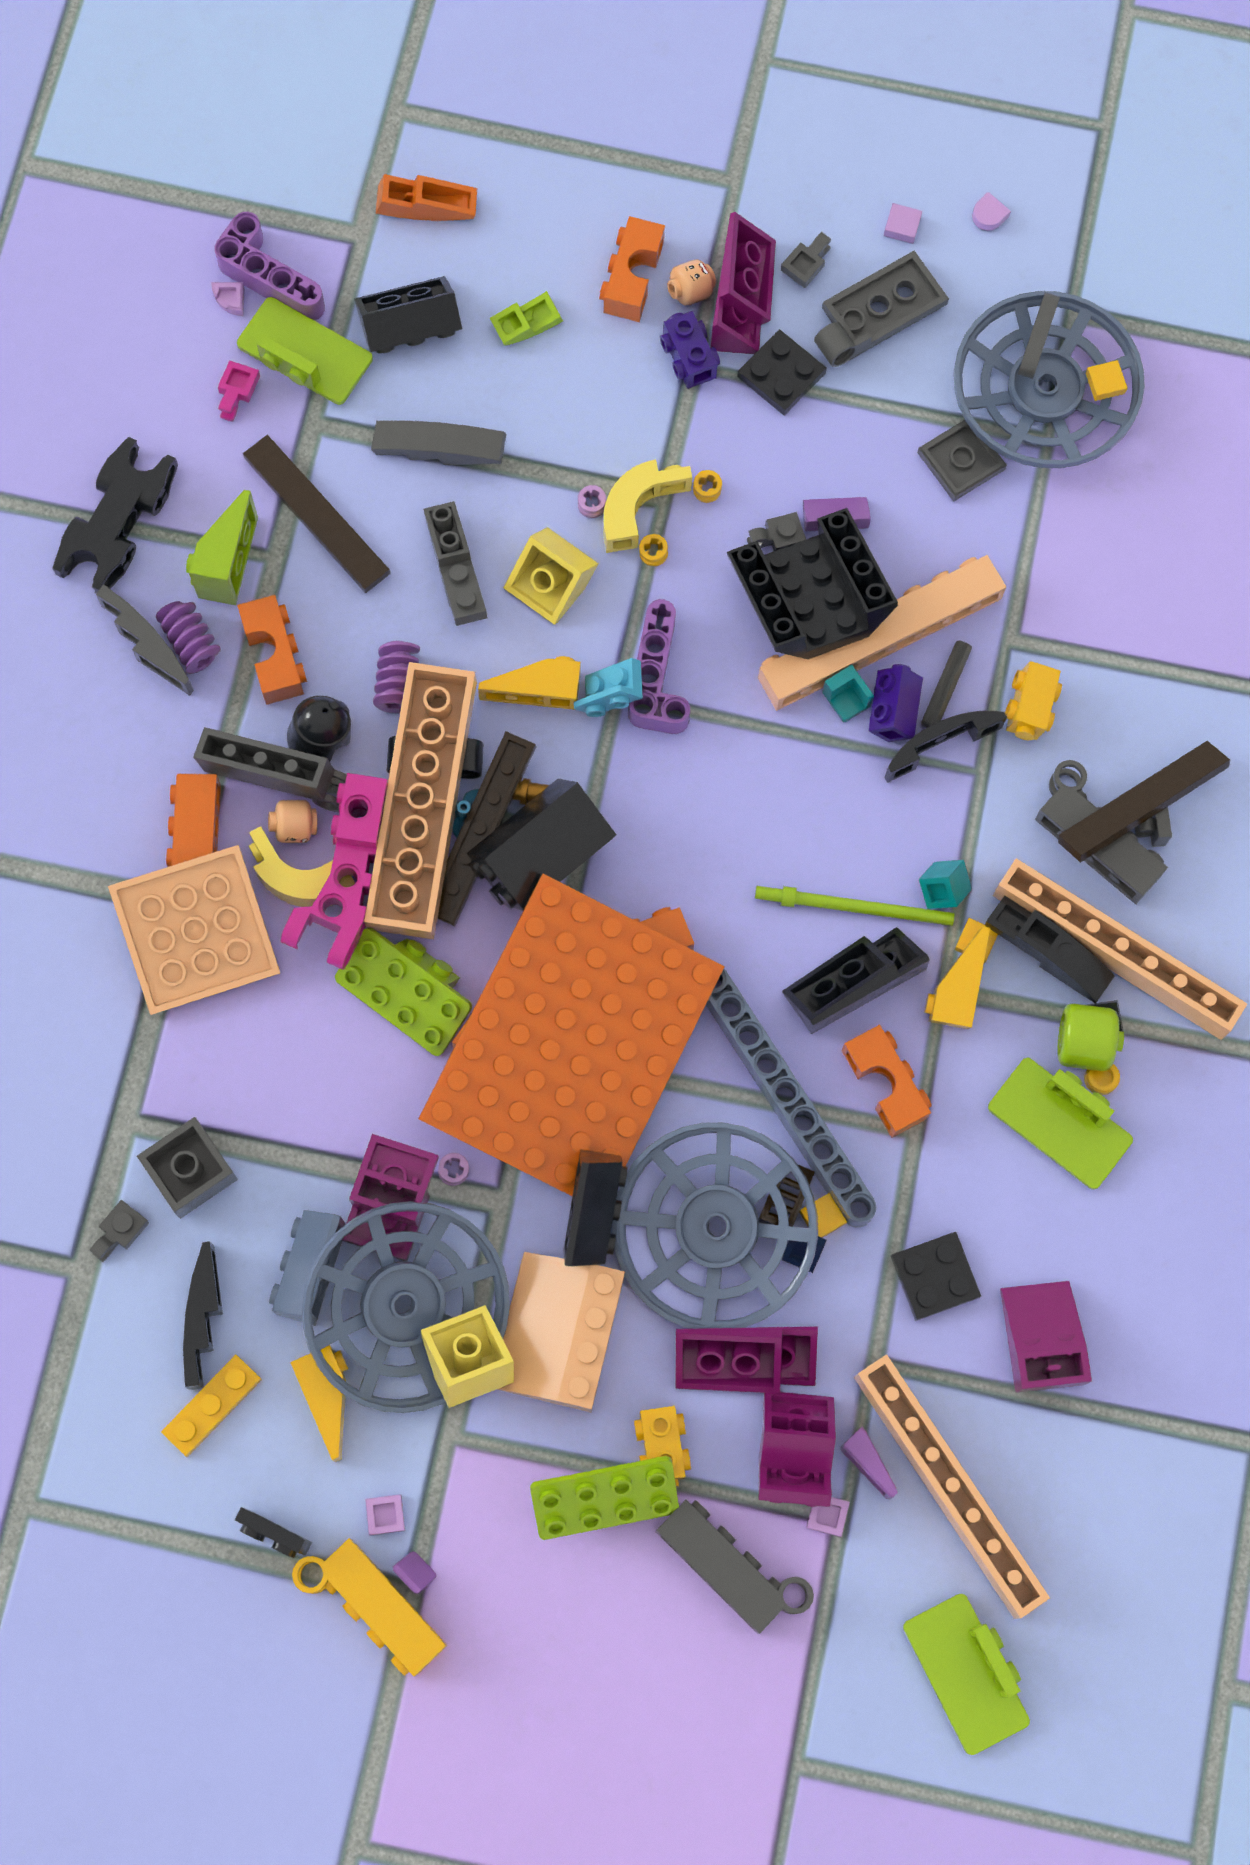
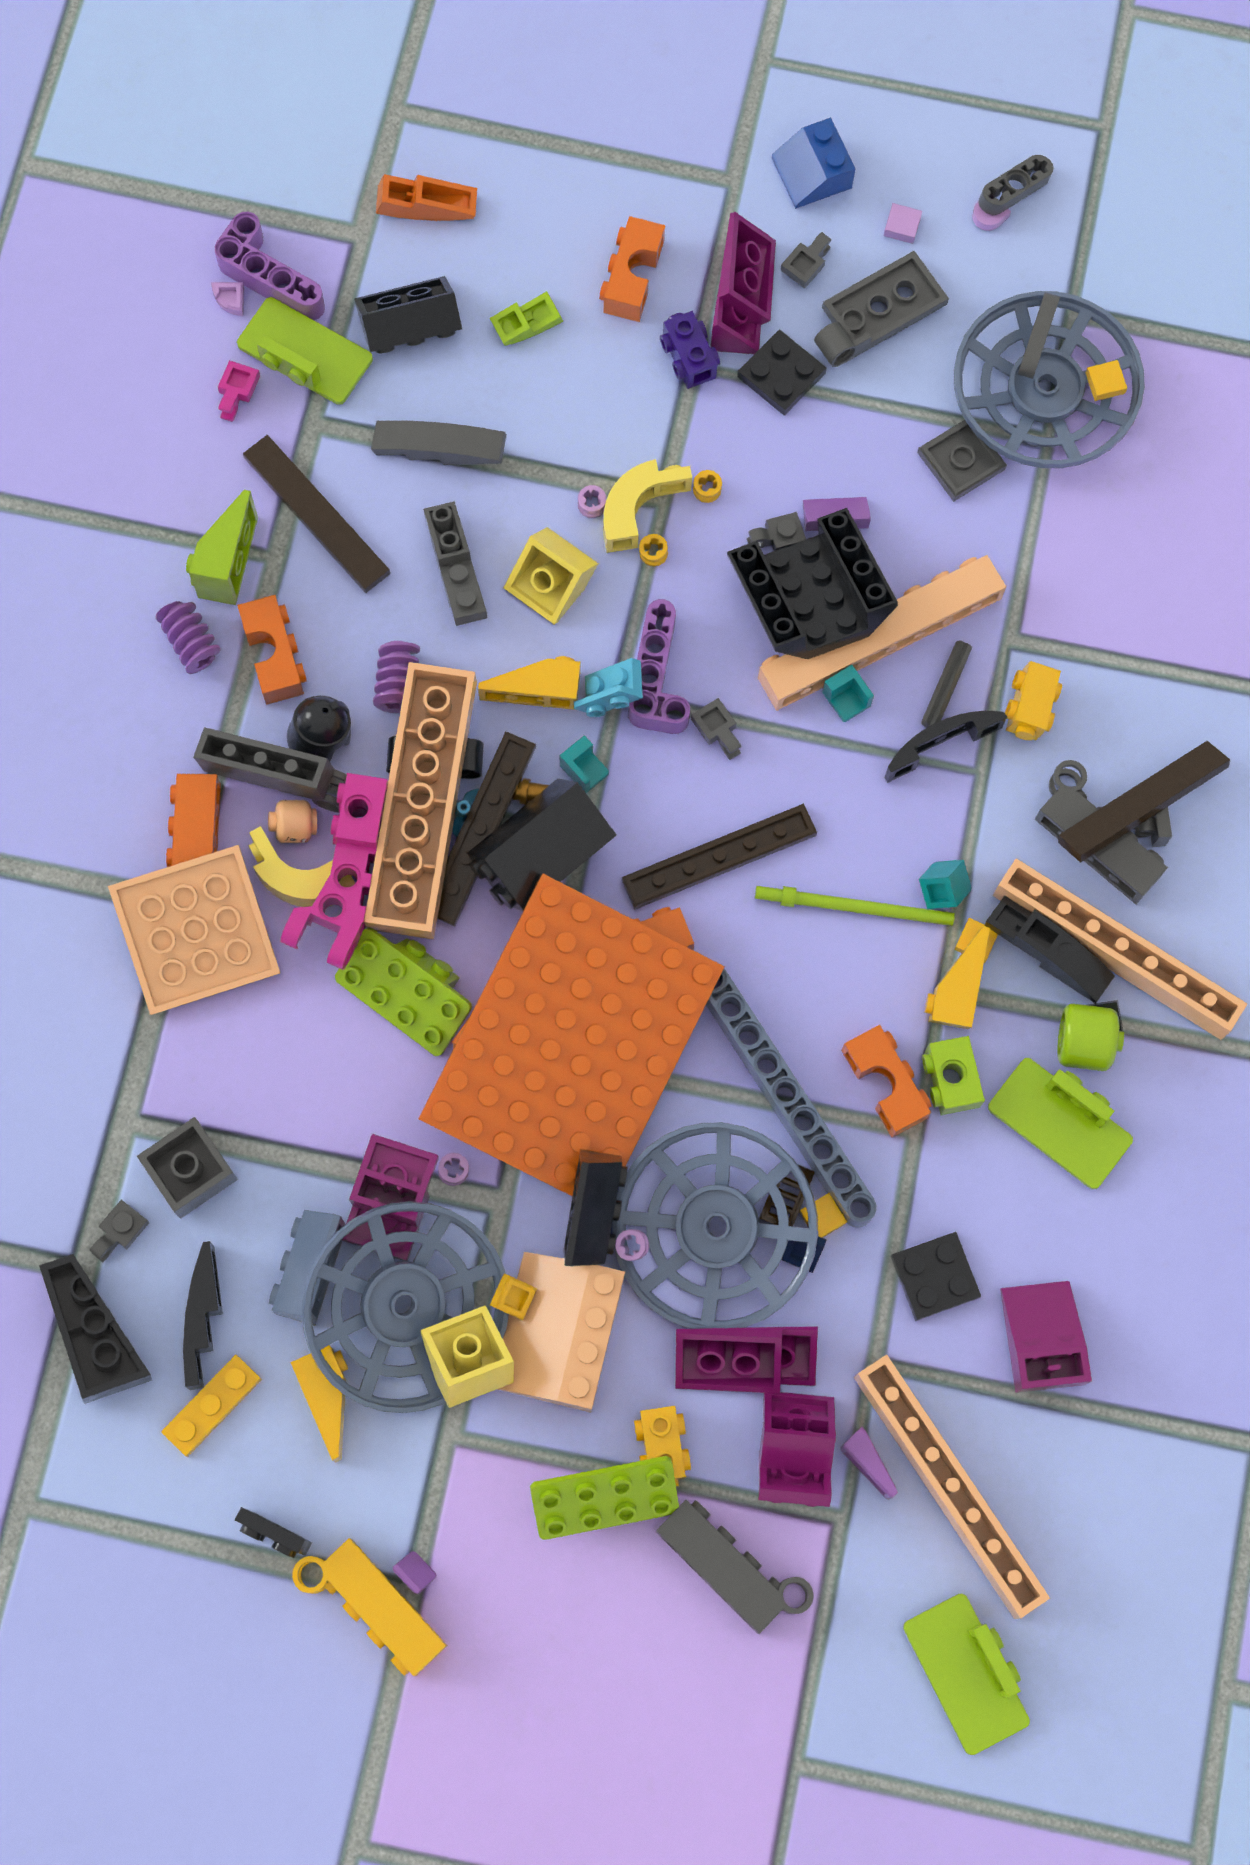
black piece [52,437,178,593] -> none
dark grey slope [96,584,194,696] -> none
lavender tile [365,1494,405,1536] -> none
light nougat head [667,259,716,306] -> none
black slope [782,927,930,1034] -> none
lavender tile [806,1497,850,1537] -> none
dark purple brick [868,664,923,742] -> none
yellow tile [1084,1064,1120,1095] -> none
none -> black wedge [39,1254,152,1404]
none -> yellow tile [490,1273,537,1320]
none -> teal panel [559,735,609,793]
none -> lavender bush [615,1229,649,1261]
none -> dark brown tile [622,803,817,910]
none -> dark grey plate [691,698,741,760]
none -> blue slope [771,117,856,209]
none -> lime brick [922,1036,985,1115]
none -> dark grey beam [978,155,1054,215]

